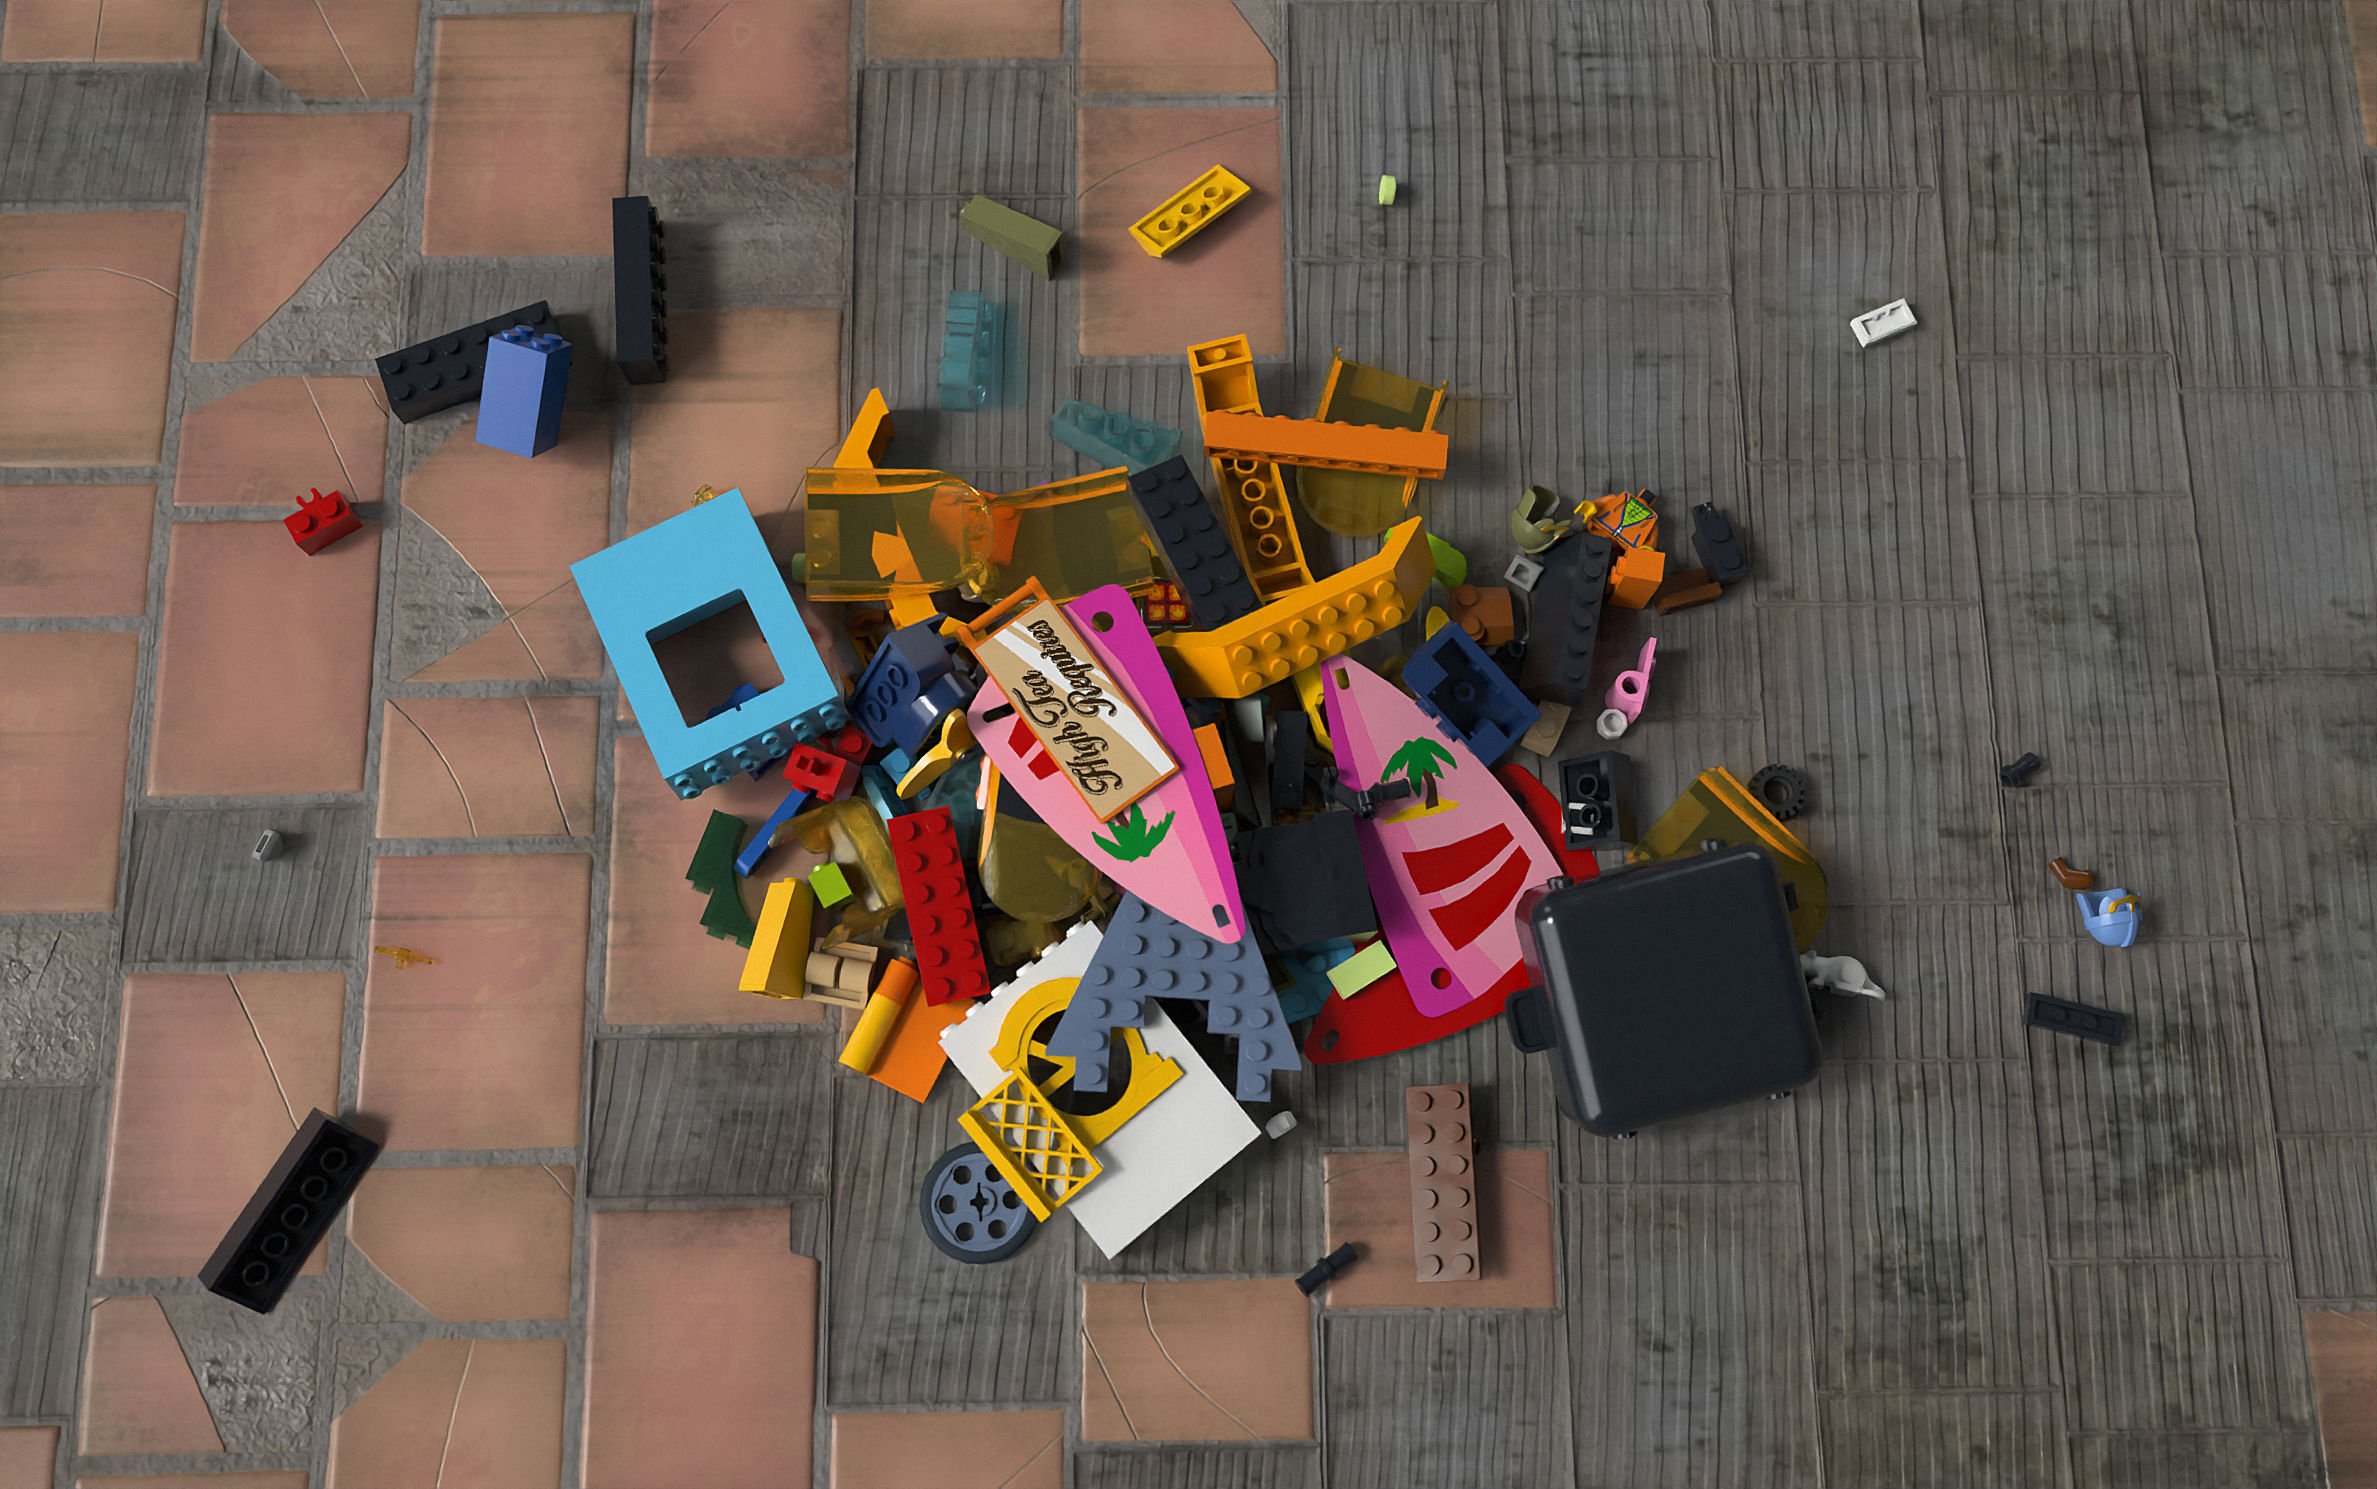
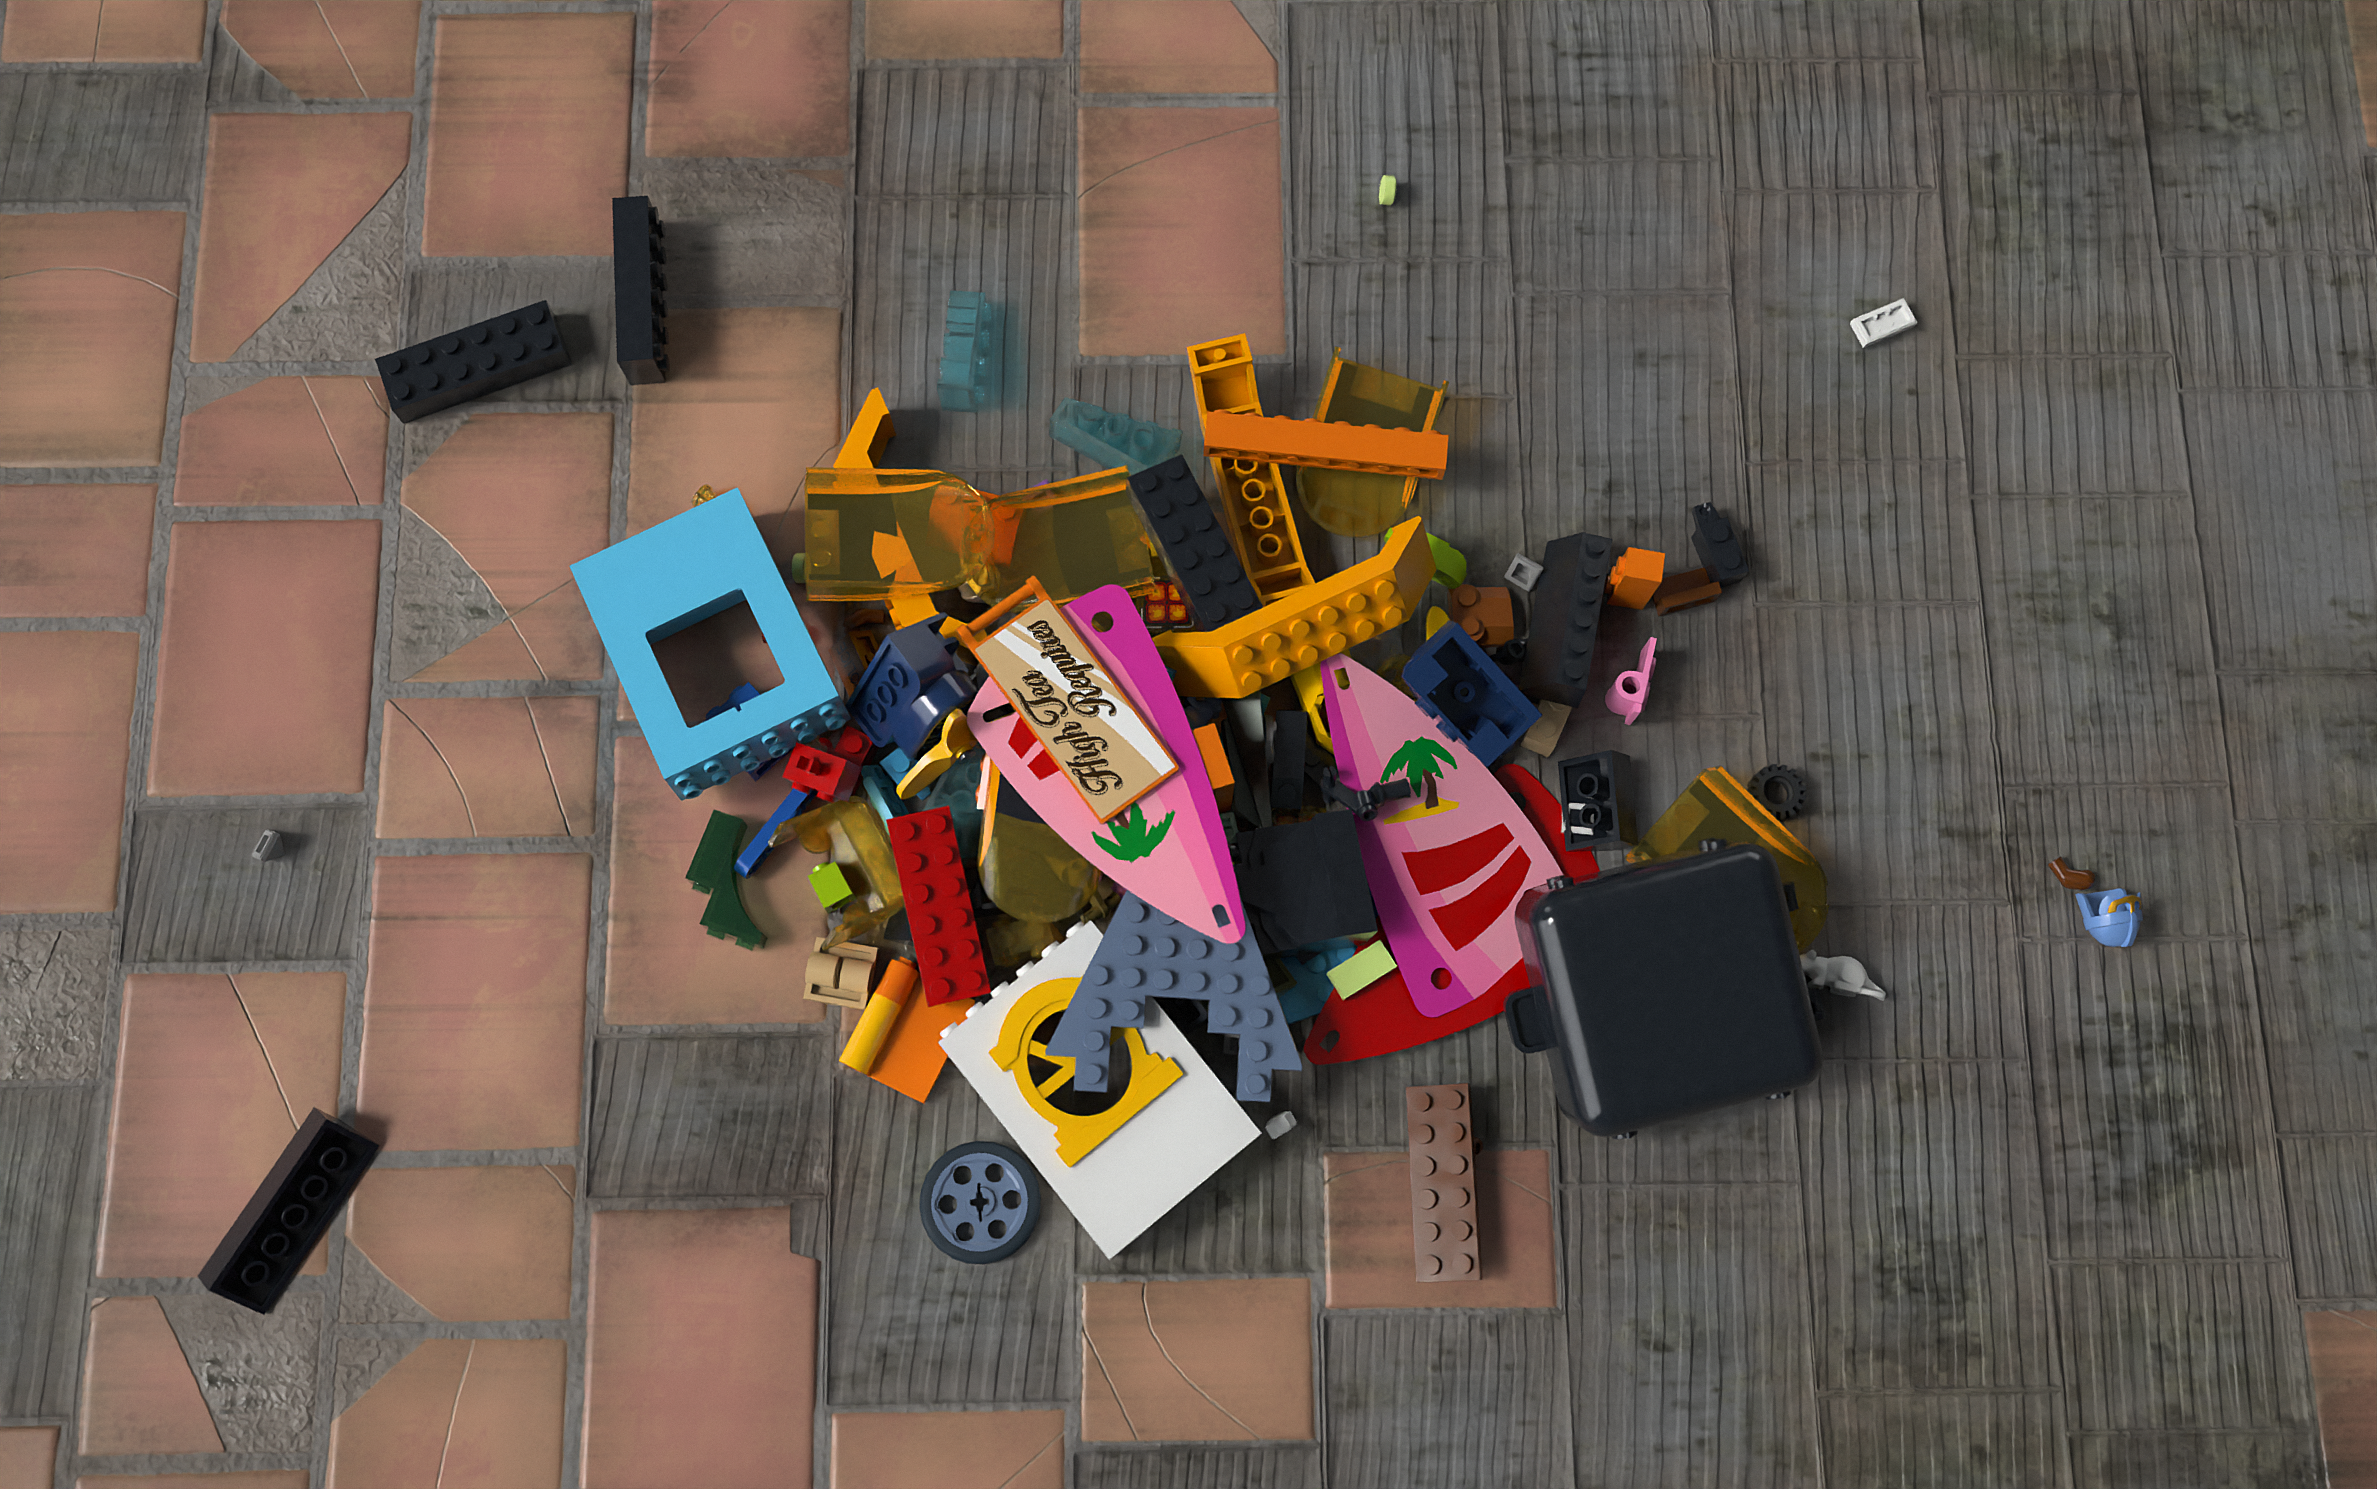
red brick [283,488,363,556] -> none
clear yellow piece [374,946,433,970] -> none
brick [475,325,573,458] -> none
yellow slope [739,878,814,1000] -> none
yellow fence [957,1067,1104,1222] -> none
olive slope [960,194,1065,281] -> none
yellow slope [1129,164,1252,258] -> none
black pin [1295,1242,1358,1298] -> none
olive helmet [1511,483,1572,554] -> none
torso [1574,489,1659,557] -> none
white tile [1596,709,1628,740] -> none
black pin [1999,752,2041,788] -> none
black plate [2022,992,2124,1047] -> none

